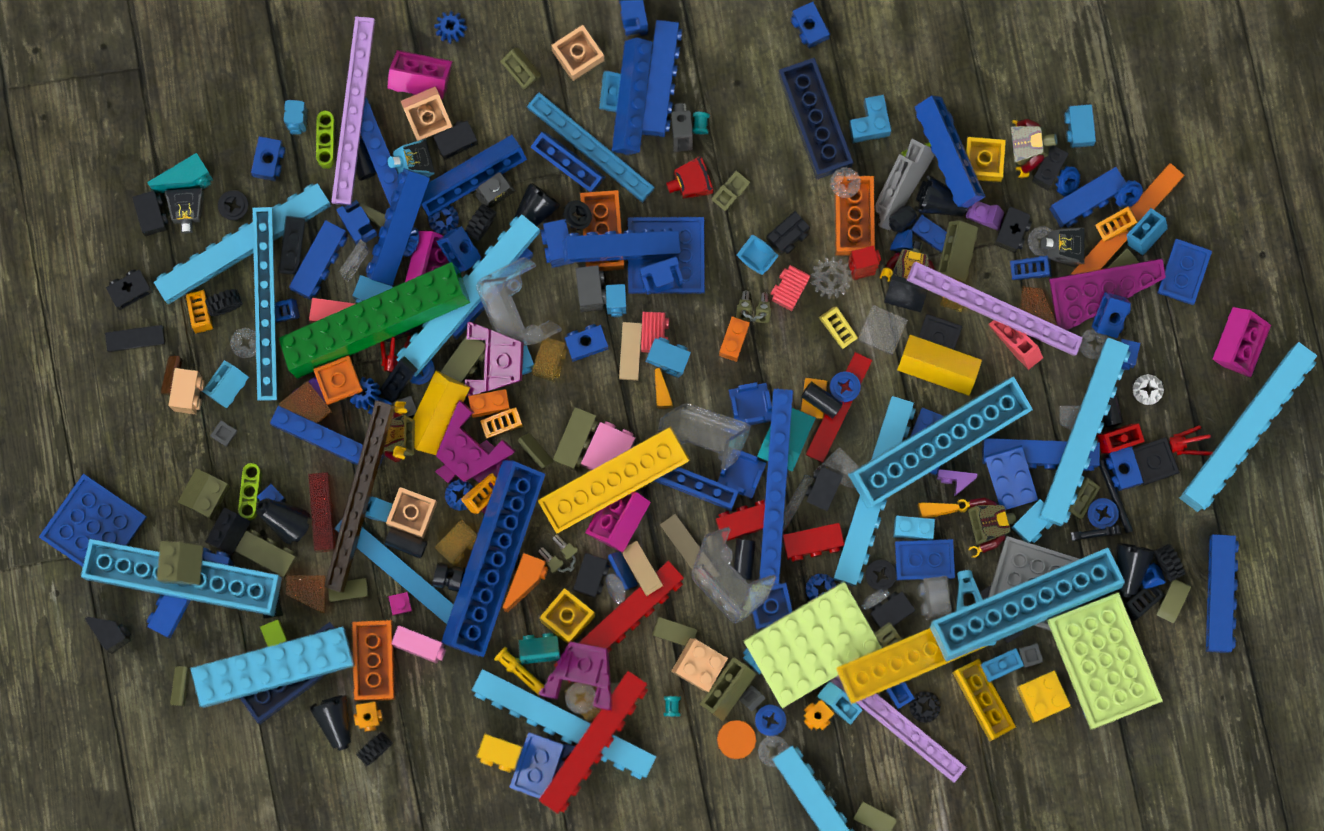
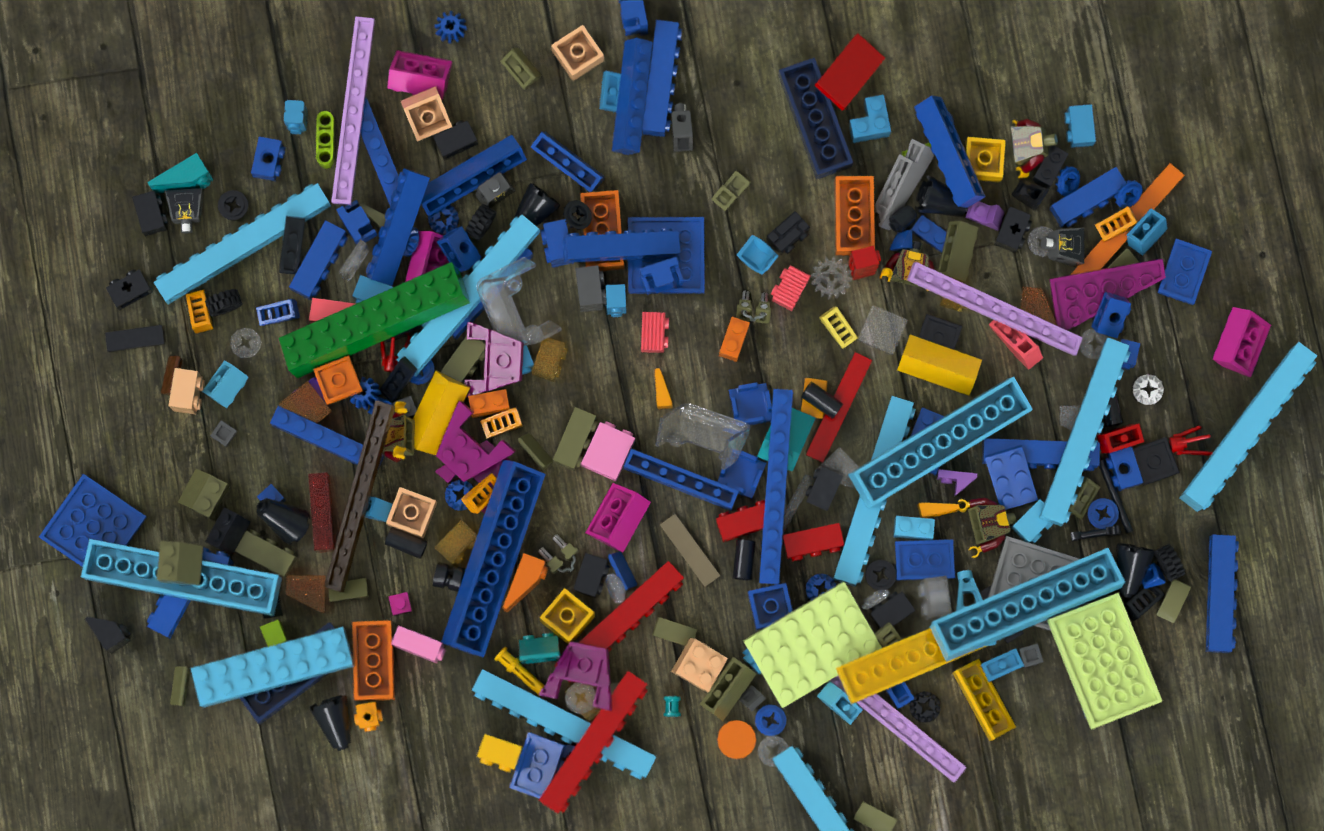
lime beam [238,463,262,521] -> none
medium azure brick [253,207,278,401] -> none
dark azure tile [334,519,454,624] -> none
black pin [356,138,376,181] -> none
black tyre [356,731,393,767] -> none
torso [388,139,435,177] -> none
dark azure tile [527,92,655,203] -> none
yellow plate [538,426,690,534] -> none
blue brick [565,324,608,362] -> none
tan tile [619,322,642,381] -> none
tan tile [621,540,663,596] -> none
dark azure brick [645,337,691,378] -> none
red torso [666,156,713,198] -> none
clear windscreen [691,527,776,623] -> none
teal bush [692,112,710,134] -> none
blue brick [791,2,830,49] -> none
light orange brick [803,700,834,730] -> none
clear gear [830,167,861,198] -> none
blue gear [830,372,861,403] -> none
black tile [884,275,928,313] -> none
blue slope [1010,255,1052,280] -> none
yellow brick [1017,671,1070,723] -> none
none -> red tile [814,33,885,111]
none -> black slope [1011,179,1049,211]

